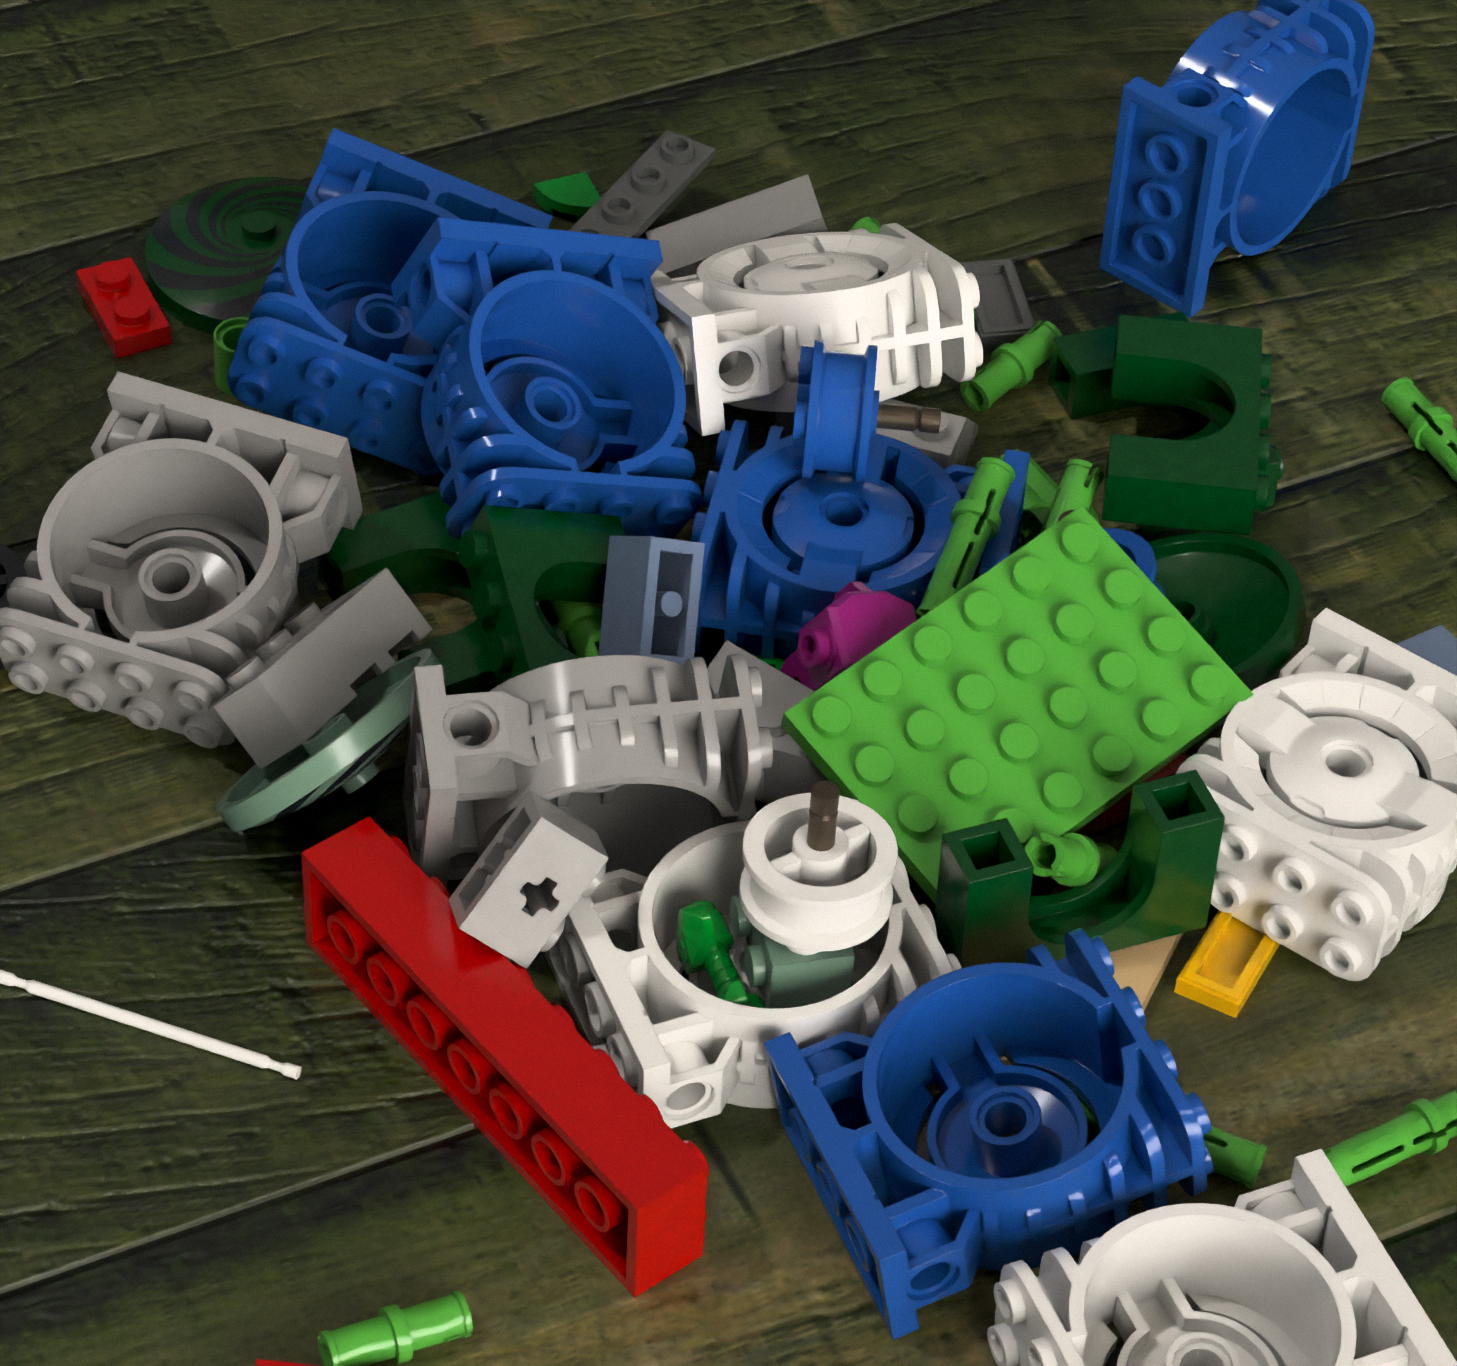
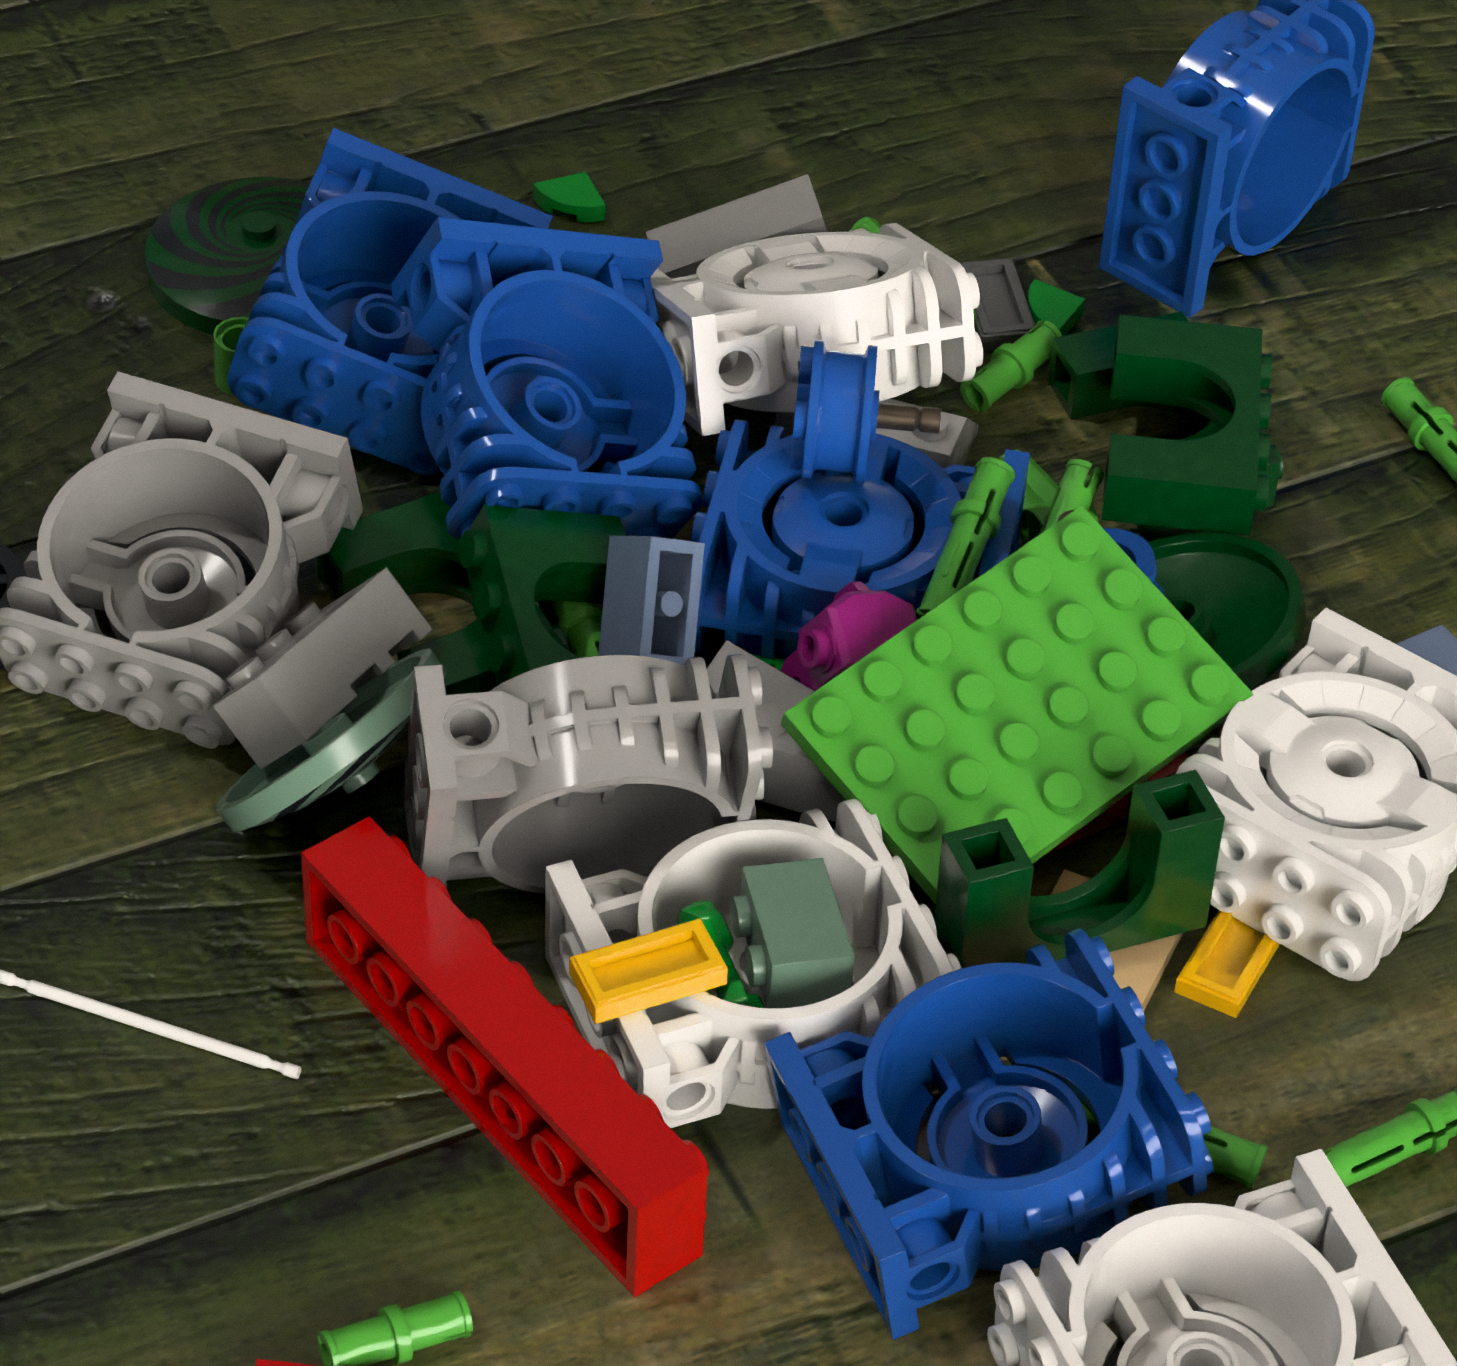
red plate [76,257,172,358] -> none
brick [448,790,609,969] -> none
dark grey bracket [569,130,715,238] -> none
white wheel [739,781,898,955] -> none
bright green pin [1025,832,1118,887] -> none
none -> yellow tile [569,918,728,1024]
none -> green tile [1027,279,1085,336]

